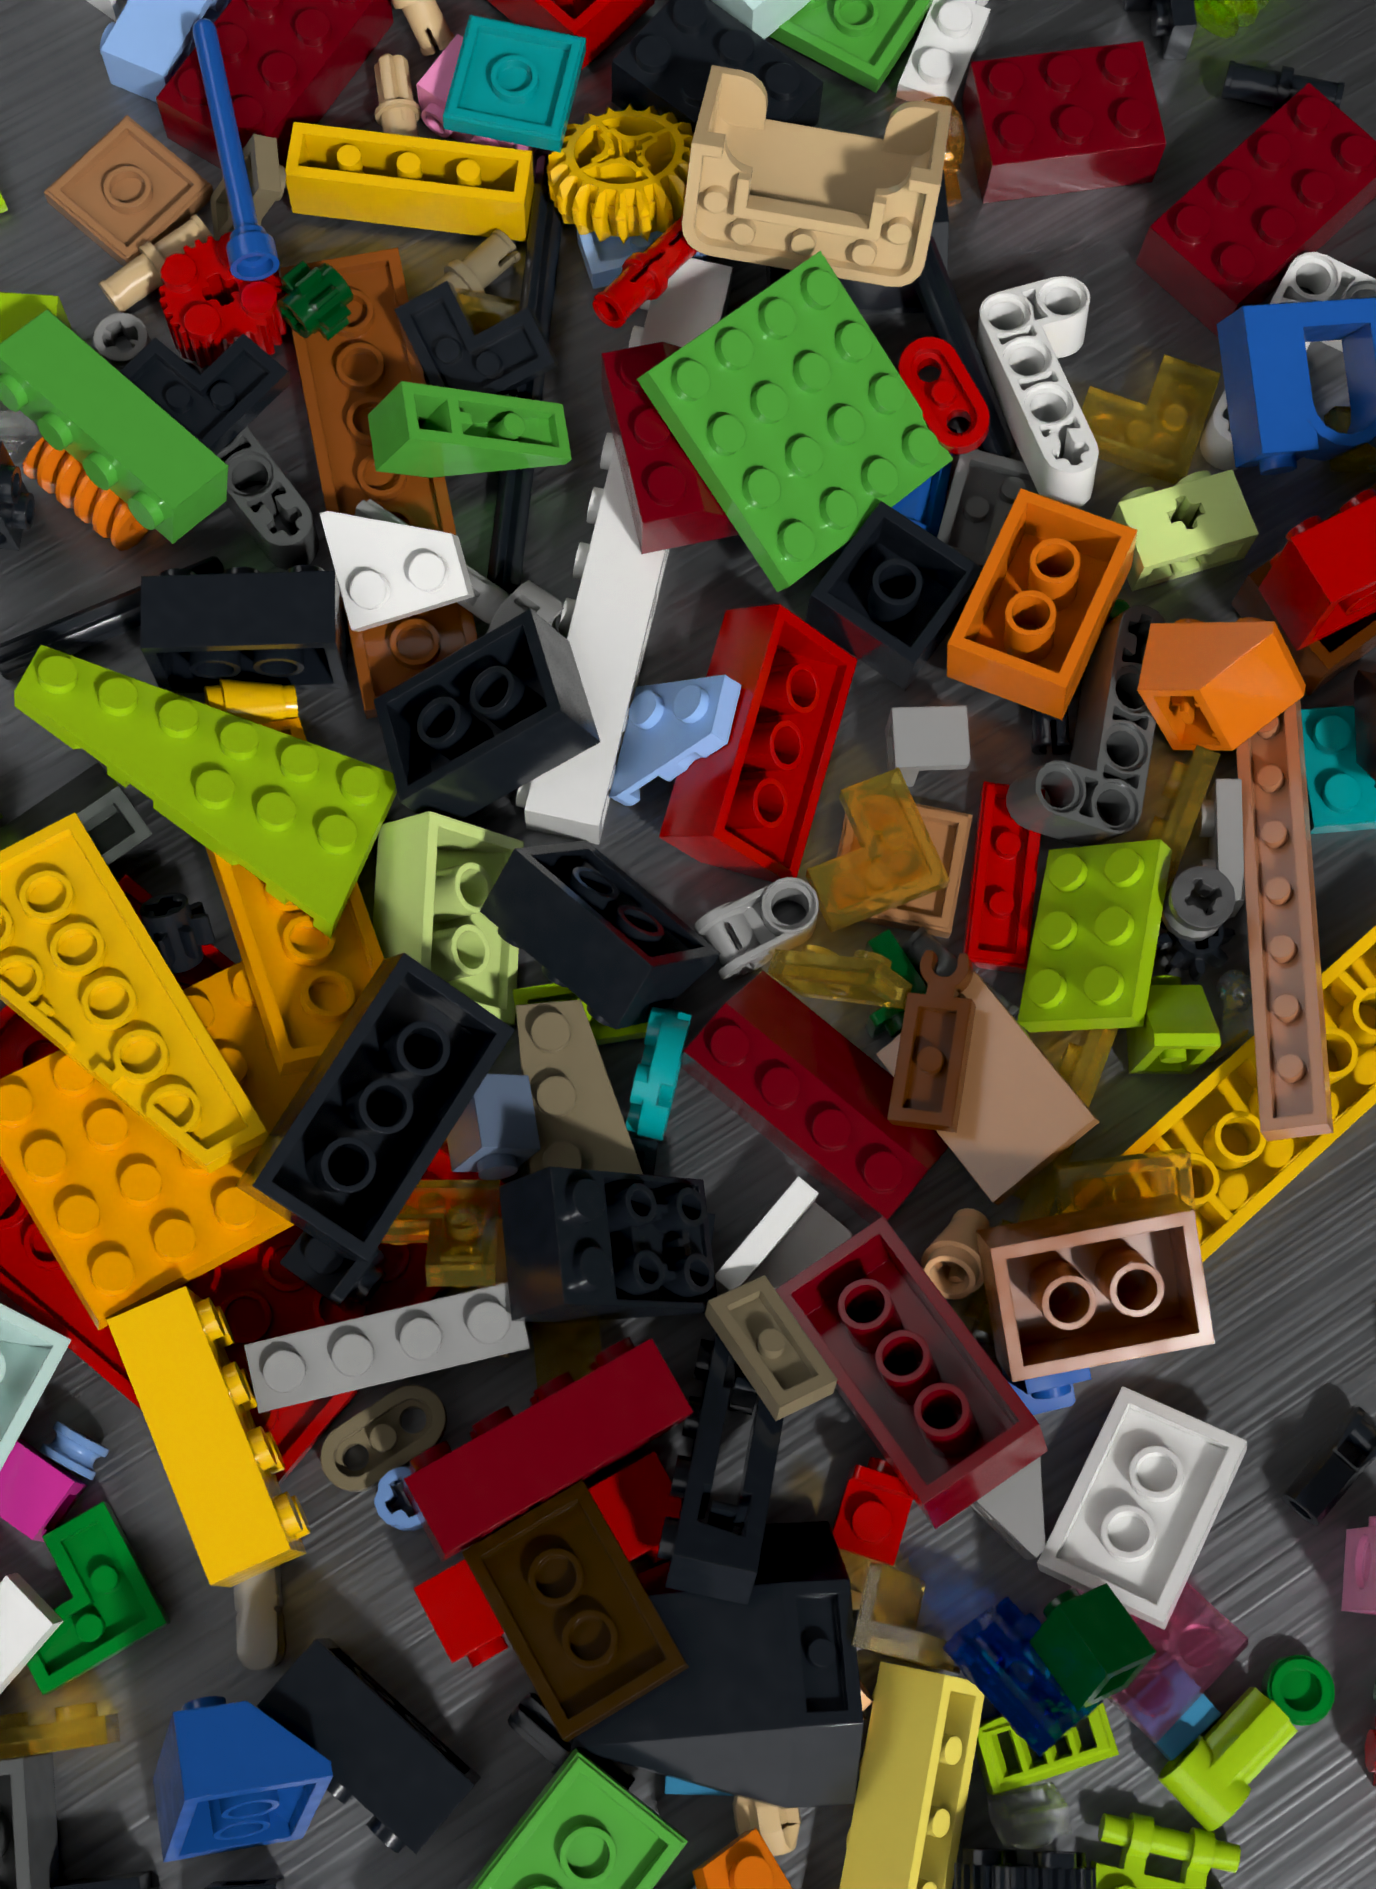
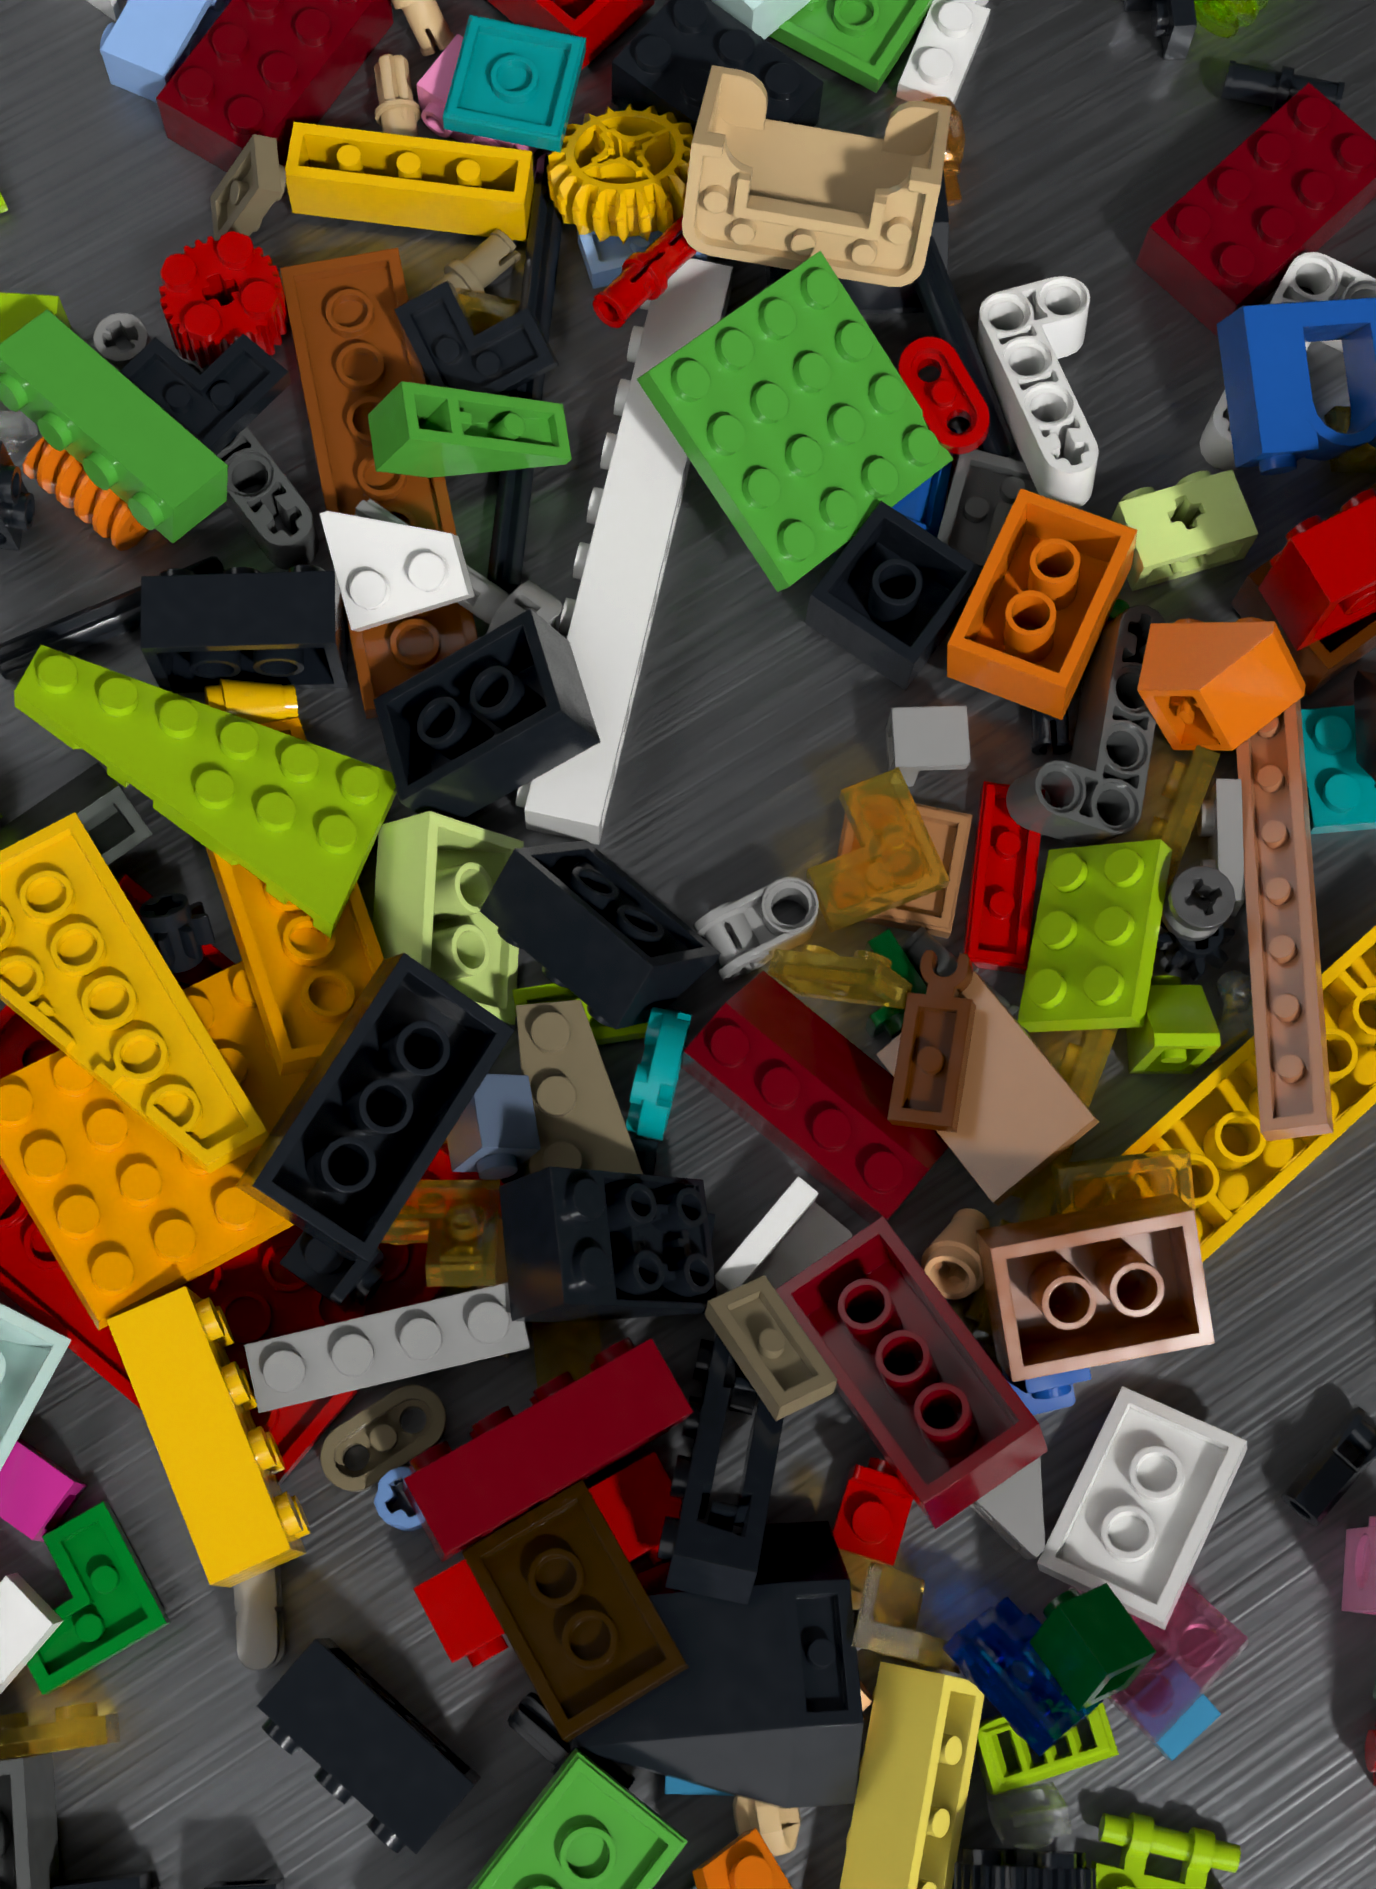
medium blue bush [39,1421,110,1480] -> none
medium nougat tile [44,115,214,266] -> none
tan pin [98,214,216,313] -> none
blue slope [153,1696,333,1863] -> none
blue piece [193,18,280,281] -> none
dark green gear [277,260,354,341] -> none
dark red slope [601,341,739,554] -> none
light blue wing [609,675,742,806] -> none
red slope [659,604,858,882] -> none
dark red brick [961,41,1167,204] -> none
clear yellow plate [1081,354,1221,485] -> none
lime piece [1157,1687,1298,1832] -> none
green tile [1261,1655,1335,1726] -> none

